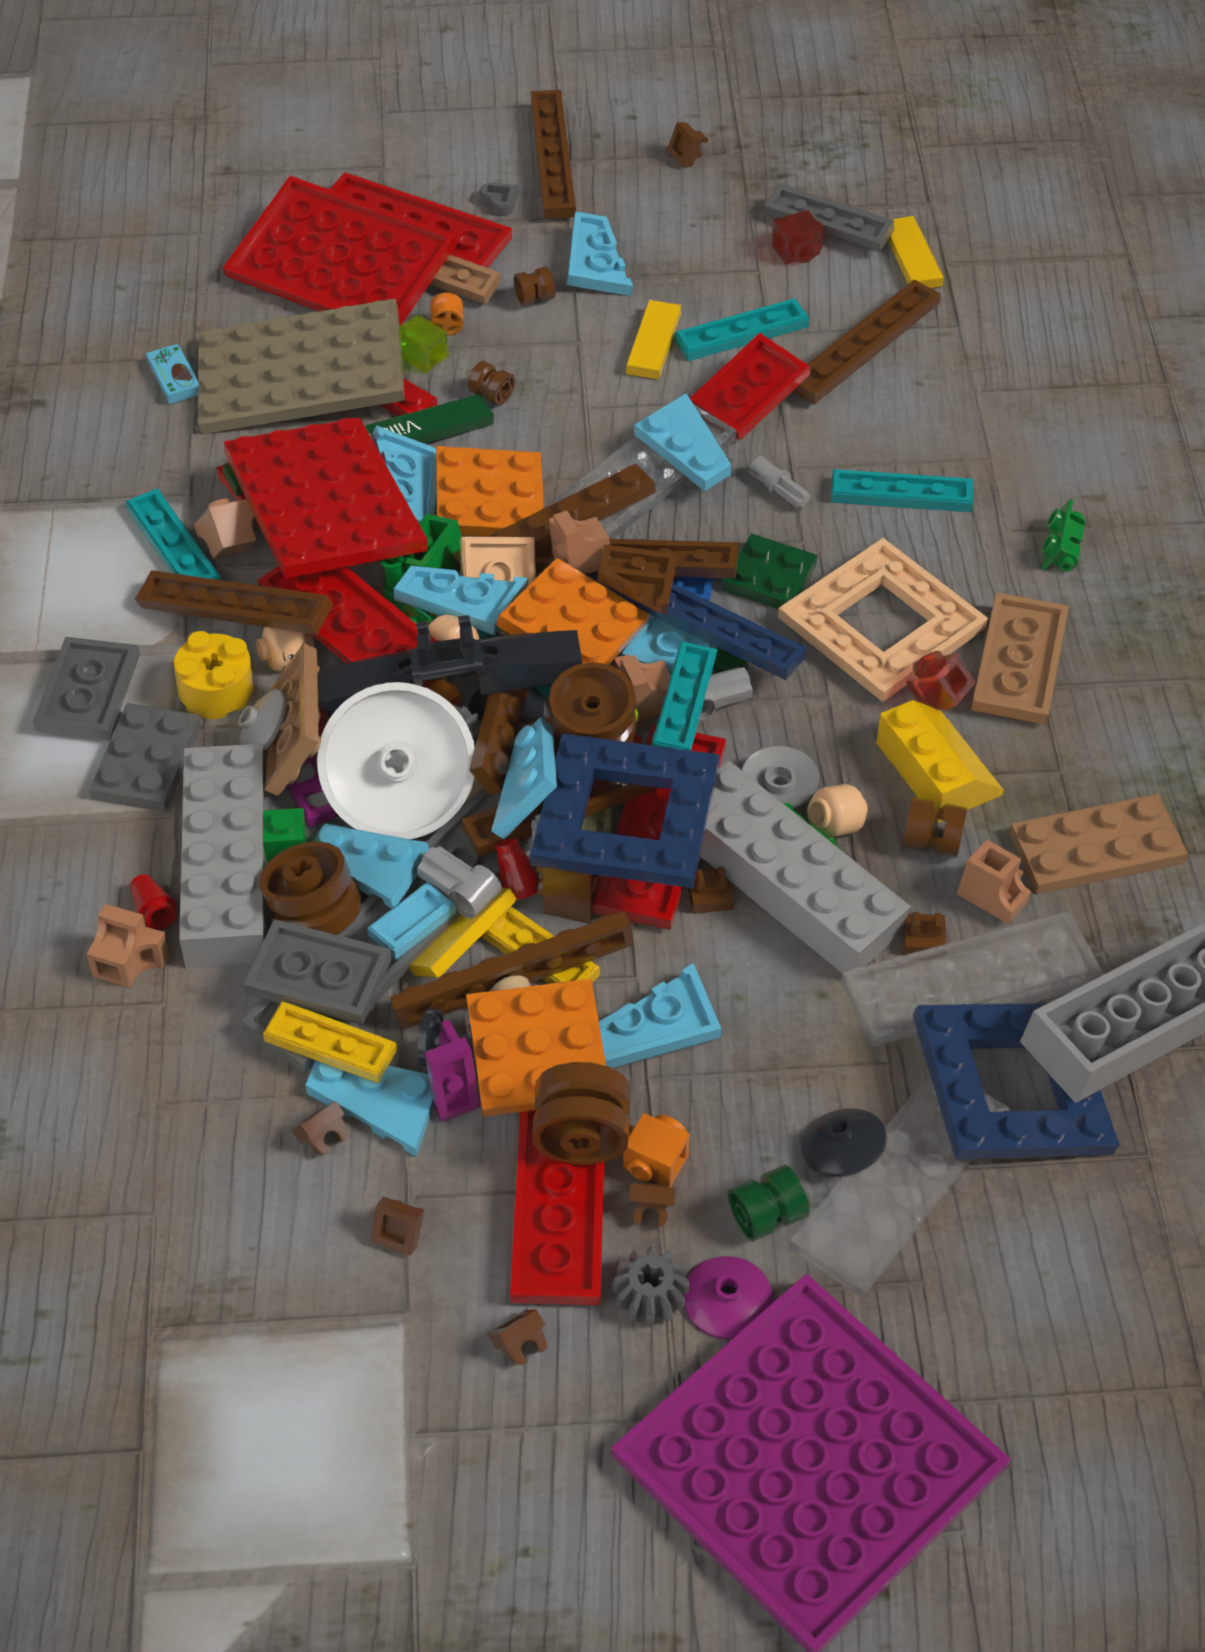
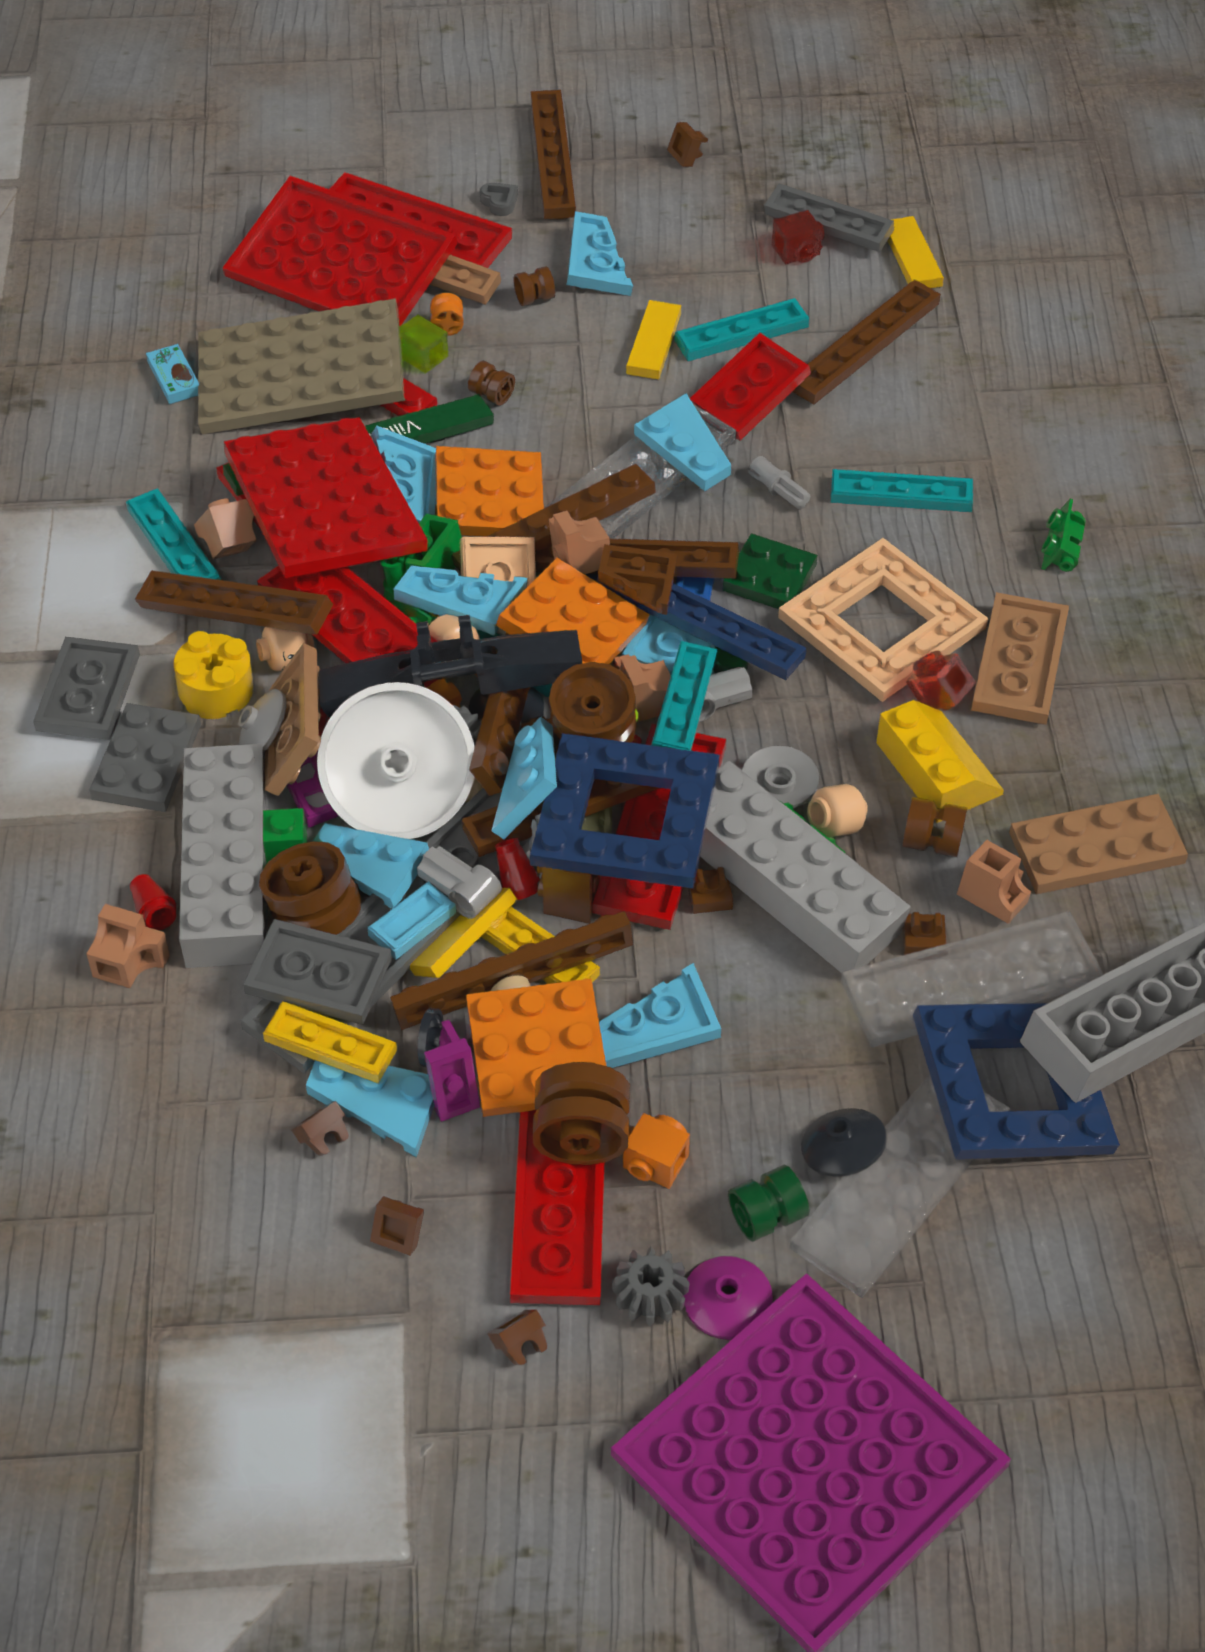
reddish brown tile [629,1182,677,1227] -> none

